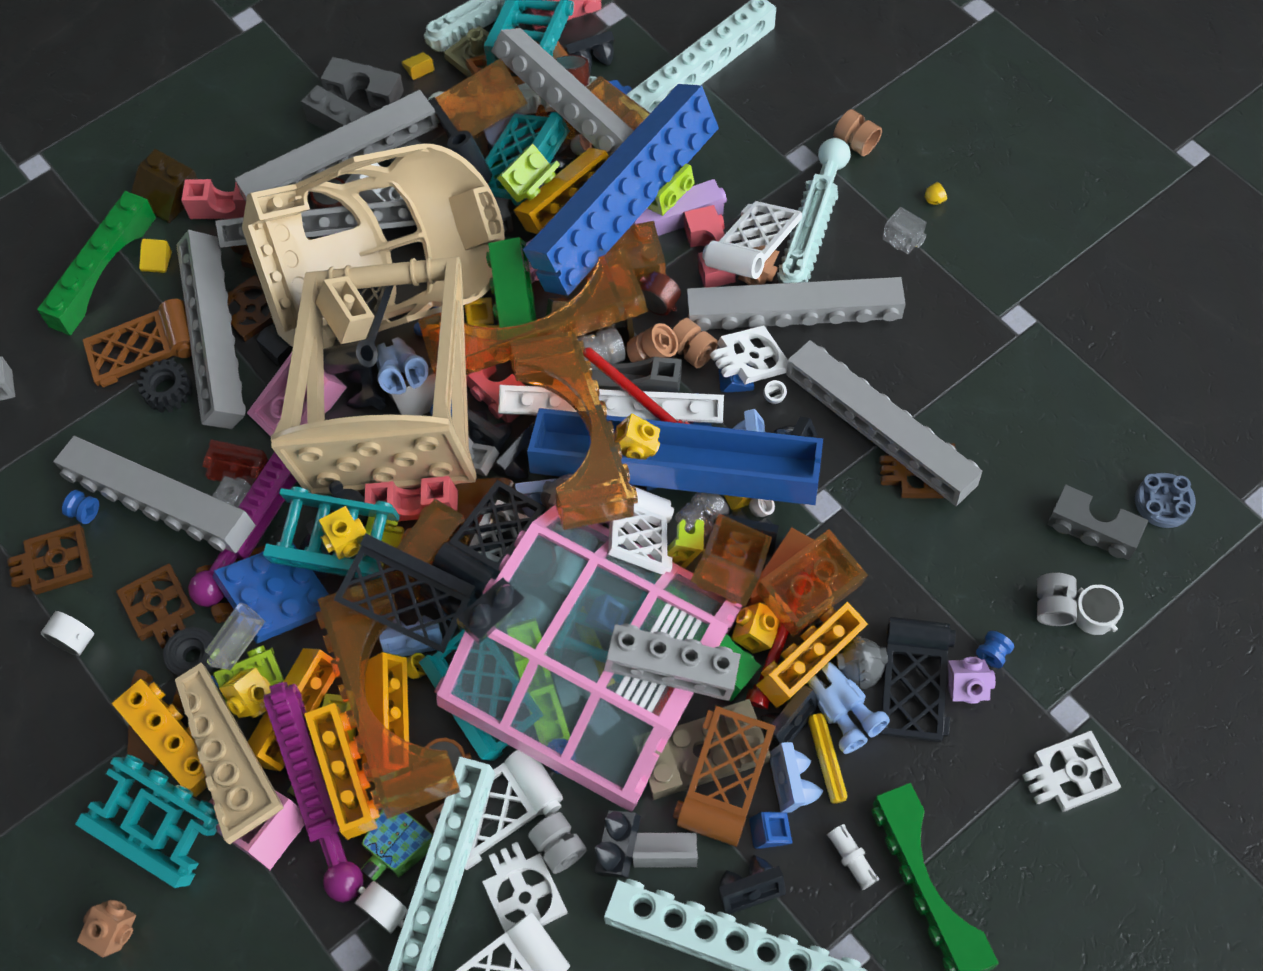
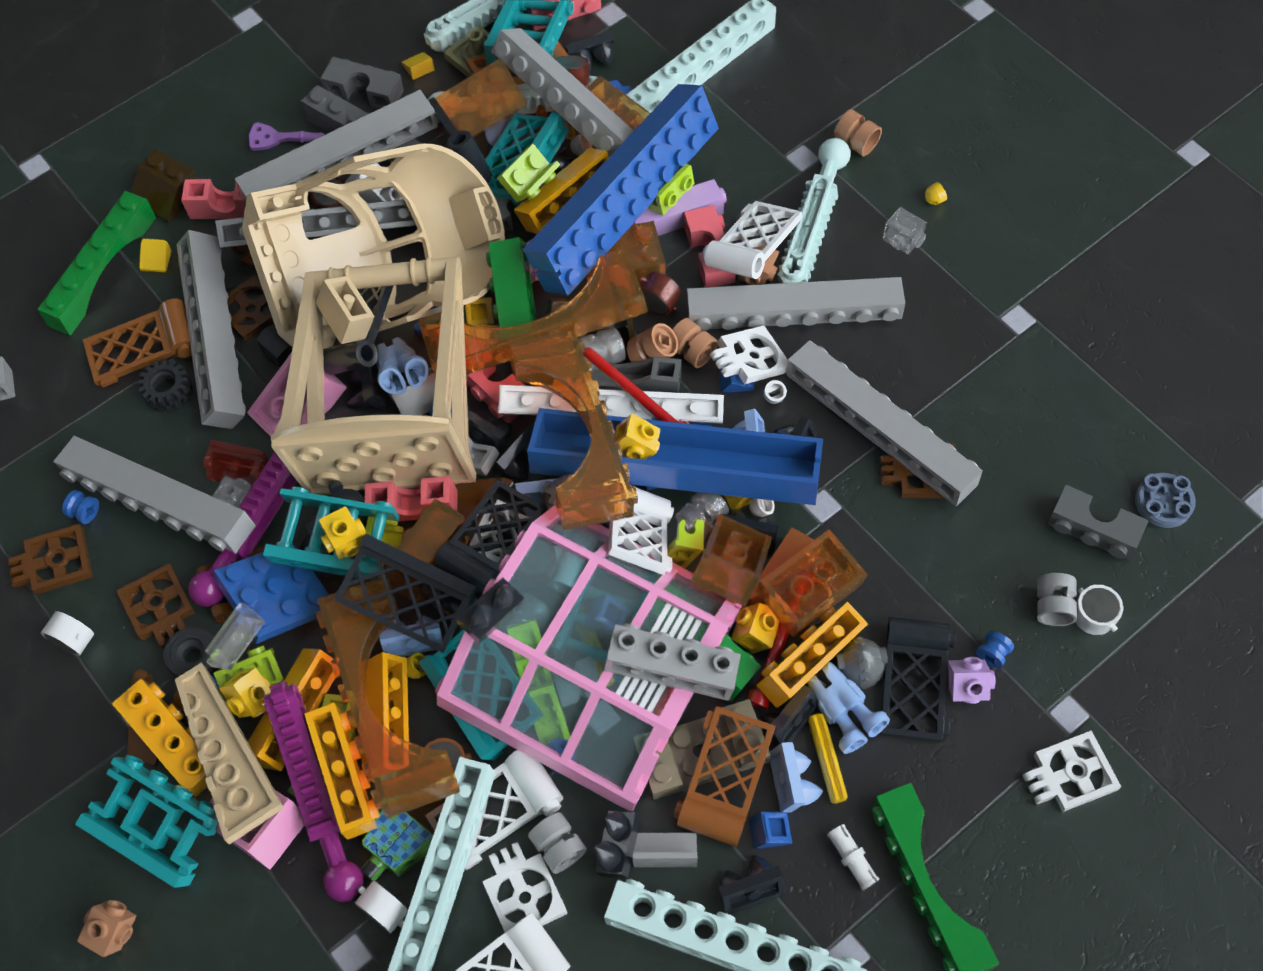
none -> medium lavender piece [249,122,325,151]

